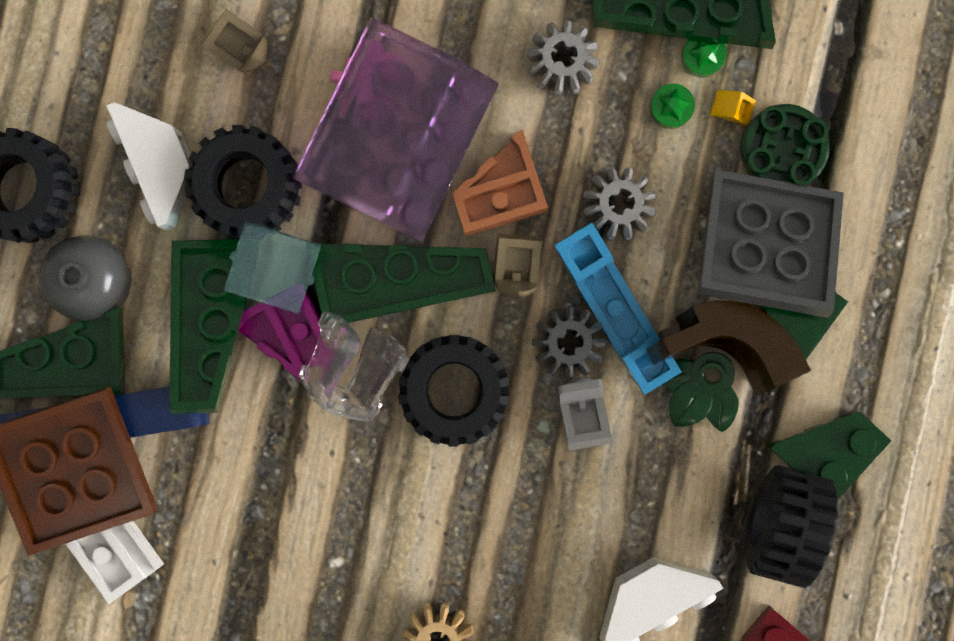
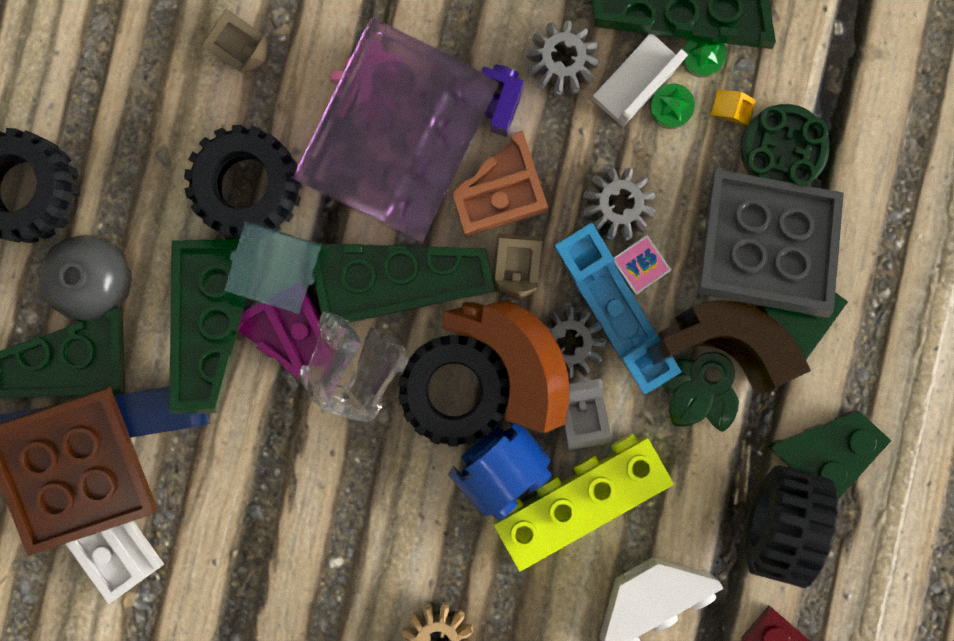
white slope [106,102,193,231] -> none
none -> dark orange arch [441,300,569,434]
none -> blue brick [448,421,552,521]
none -> dark purple bracket [480,64,524,137]
none -> neon yellow brick [493,433,674,572]
none -> white panel [592,34,688,127]
none -> tile [613,235,672,295]

